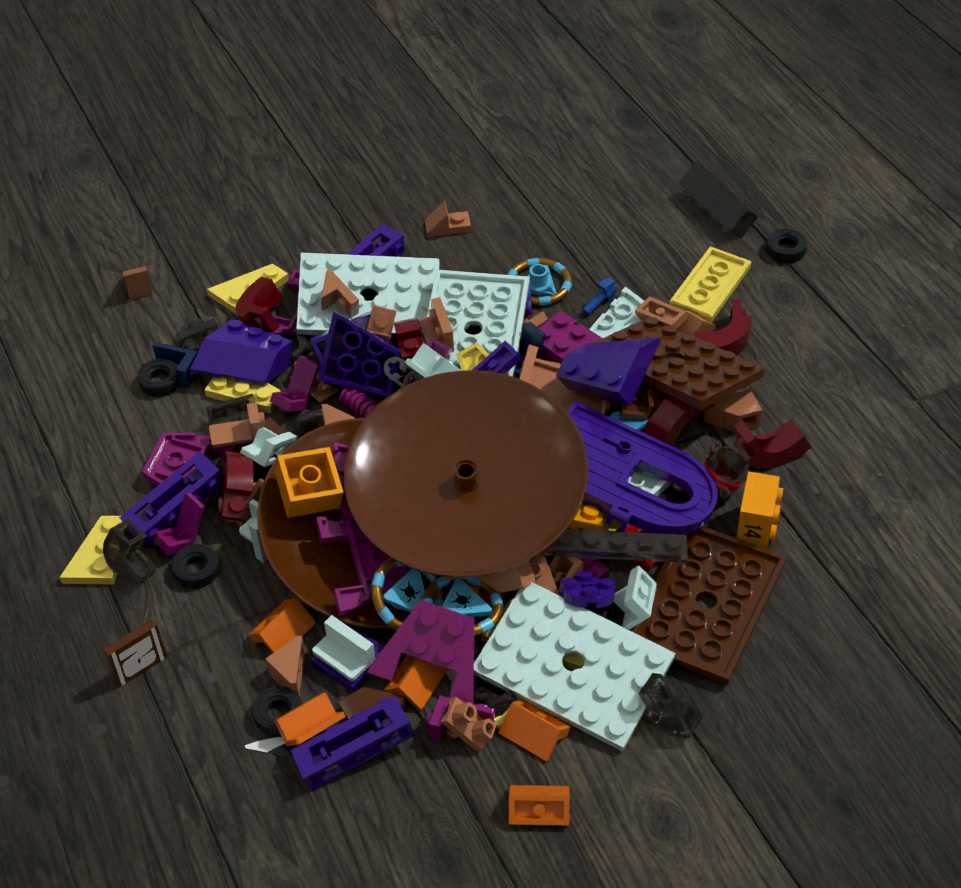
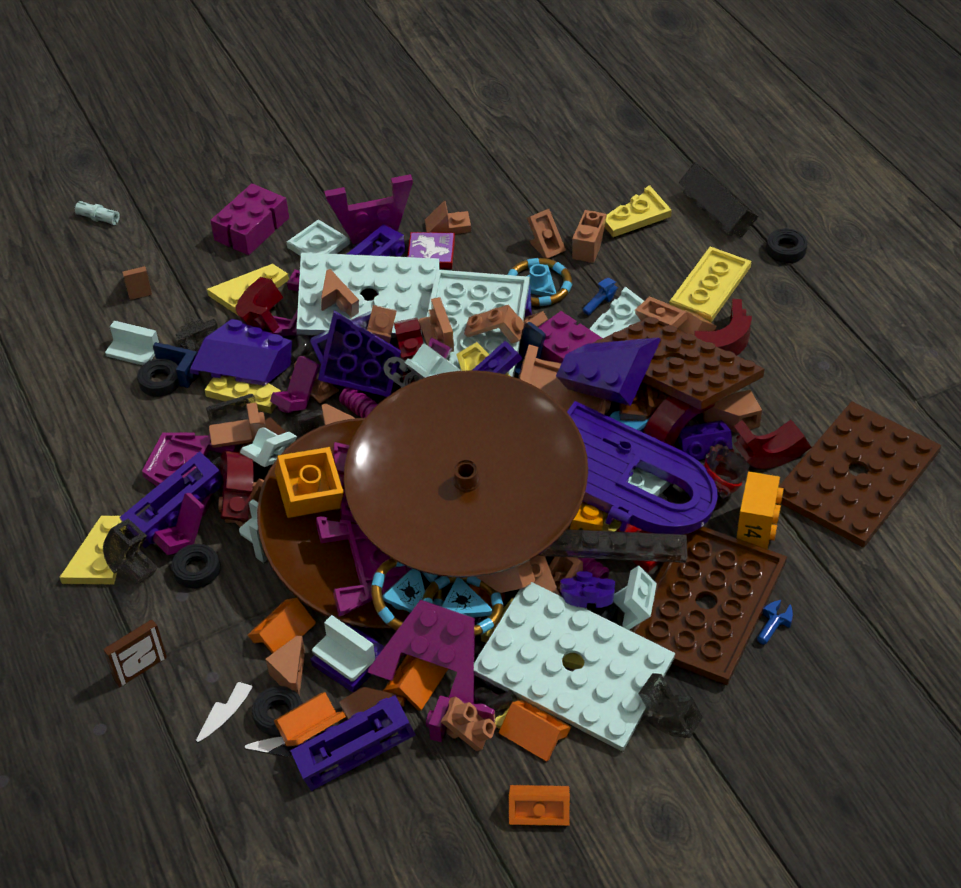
none -> light aqua pin [75,201,120,225]
none -> light aqua panel [105,321,159,365]
none -> white sticker [196,682,252,742]
none -> magenta piece [210,183,289,255]
none -> light aqua tile [287,220,350,256]
none -> magenta wing [324,174,413,244]
none -> tile [408,232,455,269]
none -> nougat bracket [464,304,524,343]
none -> nougat slope [527,209,566,259]
none -> nougat slope [572,210,607,263]
none -> light yellow wing [605,185,672,237]
none -> dark purple bracket [677,420,733,460]
none -> blue bar [757,600,793,645]
none -> reddish brown plate [779,401,941,548]

